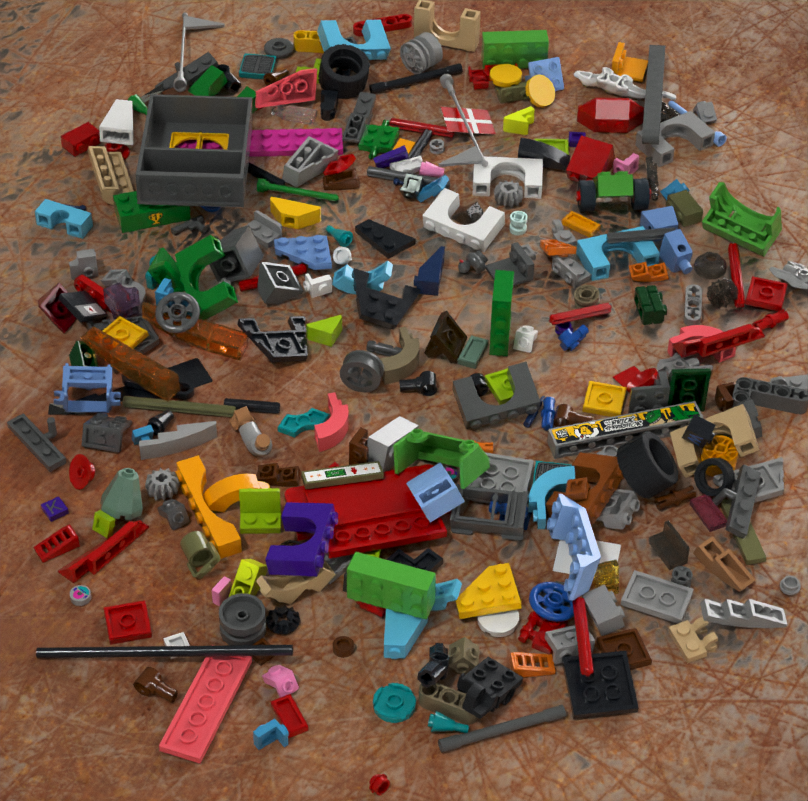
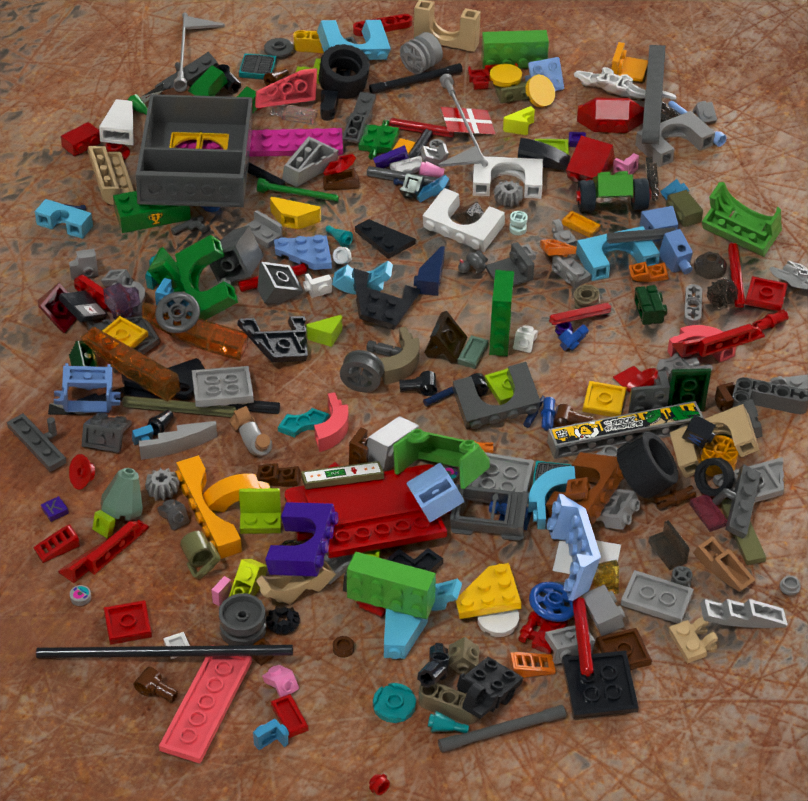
none -> light grey plate [192,366,254,408]
none -> light grey bracket [420,143,449,166]
none -> dark blue wheel [423,386,454,407]

